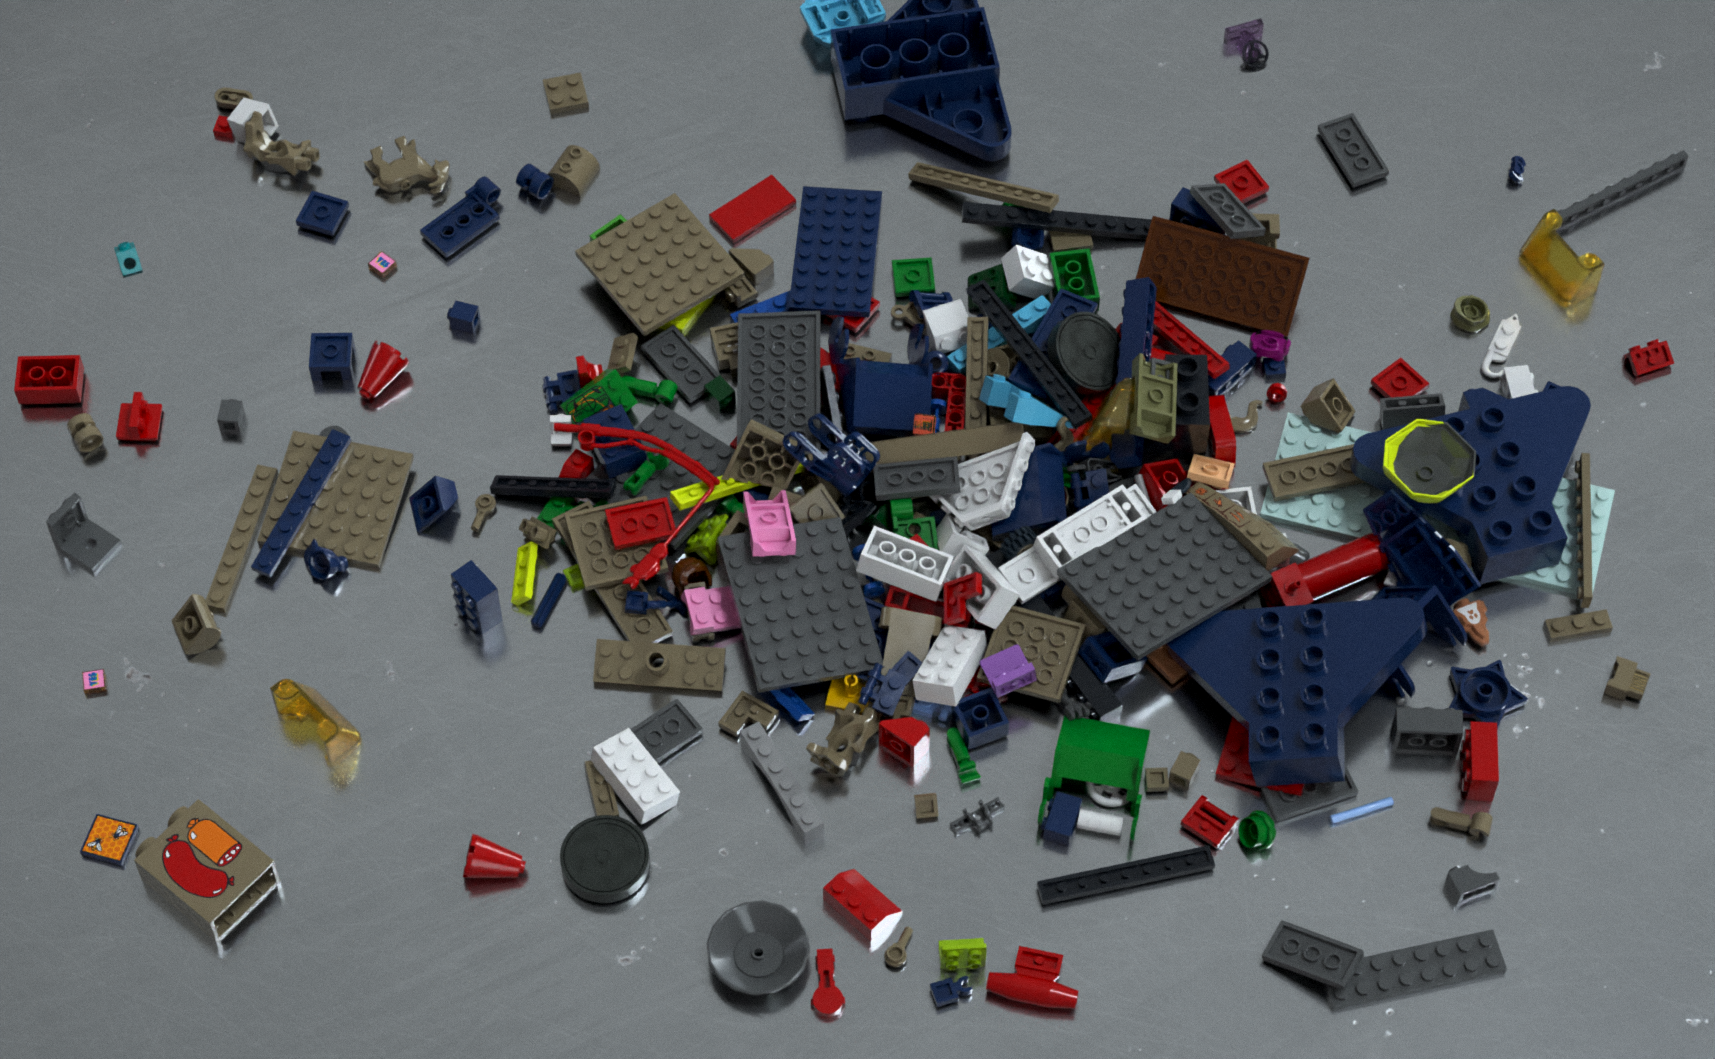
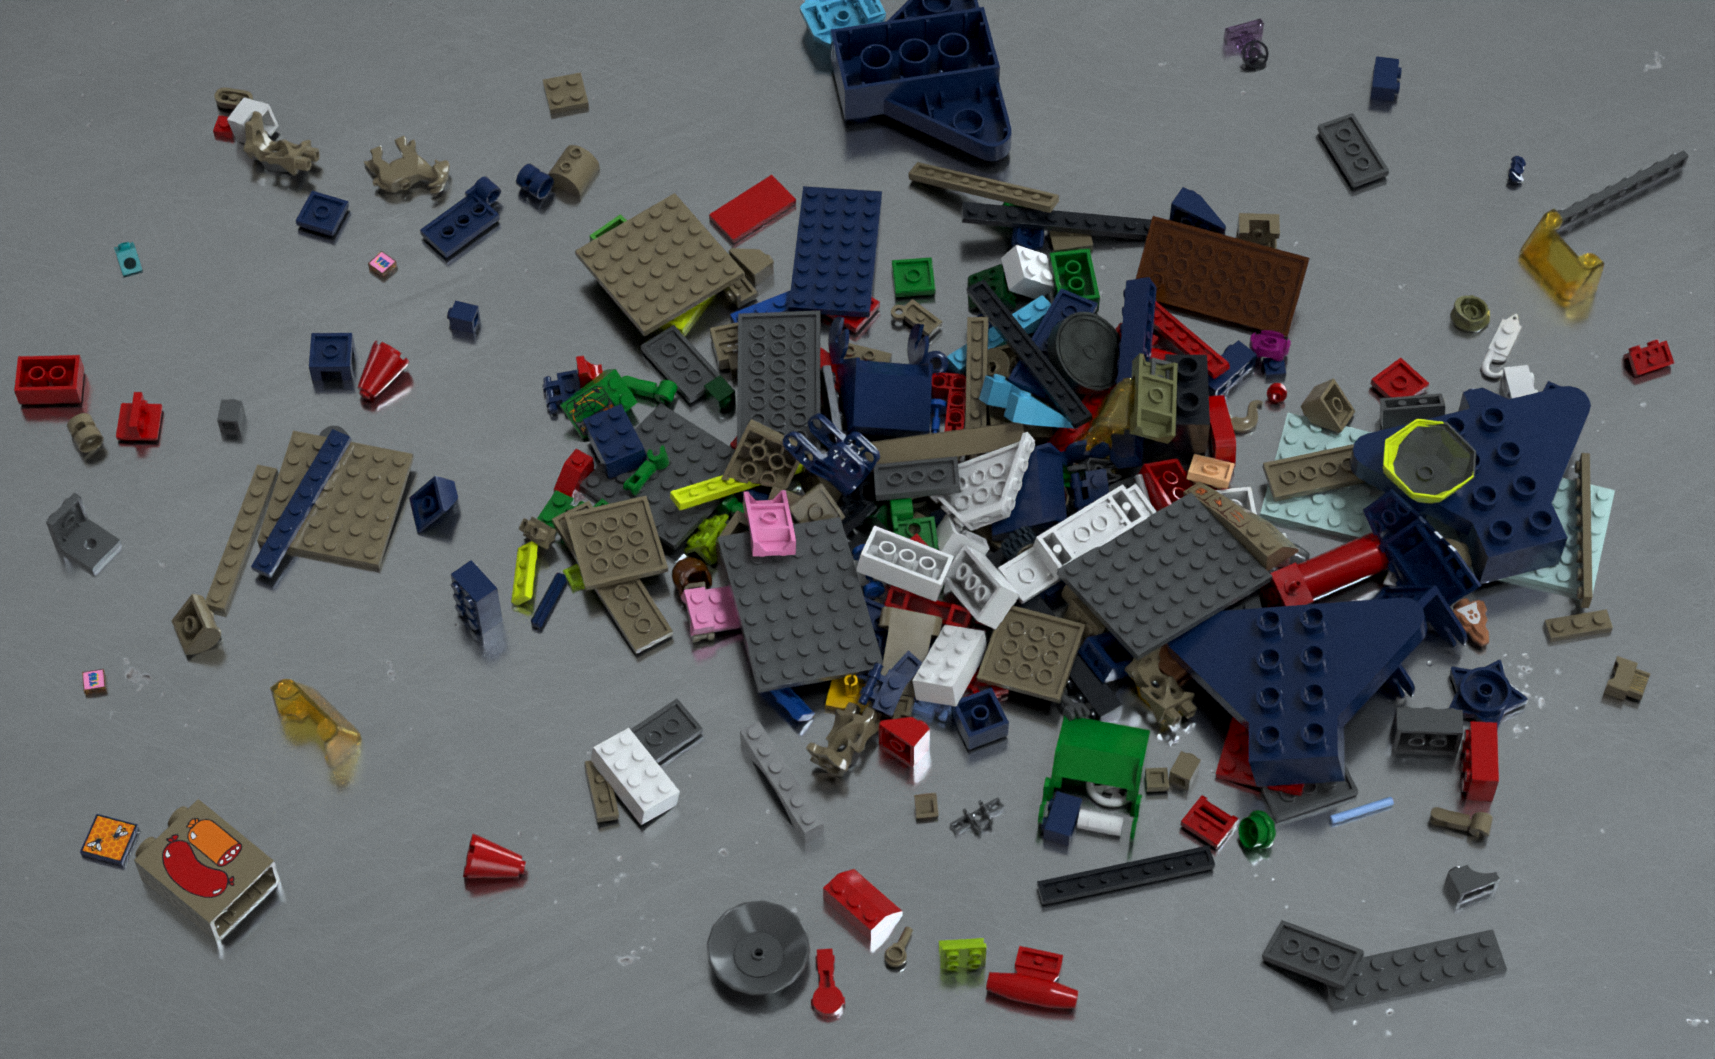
dark blue hair [304,539,349,580] -> none
dark tan plate [471,494,496,532] -> none
black plate [490,475,616,499] -> none
white bracket [550,414,572,446] -> none
red piece [554,423,720,589] -> none
pearl dark grey brick [560,815,650,903] -> none
dark tan plate [593,639,726,692] -> none
red plate [605,497,677,550] -> none
dark tan bracket [607,333,638,378] -> none
dark blue tile [625,590,649,615] -> none
dark blue piece [643,586,687,616] -> none
dark tan plate [718,690,779,737] -> none
dark blue plate [909,290,953,319] -> none
clear orange tile [913,413,936,435] -> none
white slope [923,299,969,353] -> none
dark blue plate [930,976,972,1007] -> none
red plate [943,572,982,626] -> none
green piece [947,728,981,785] -> none
medium lavender bracket [980,644,1037,698] -> none
dark tan piece [1053,416,1074,452] -> none
piece [1161,478,1192,505] -> none
dark grey plate [1189,183,1266,239] -> none
red plate [1214,160,1269,204] -> none
none -> dark tan hips [1125,647,1197,726]
none -> dark blue brick [1370,56,1402,102]

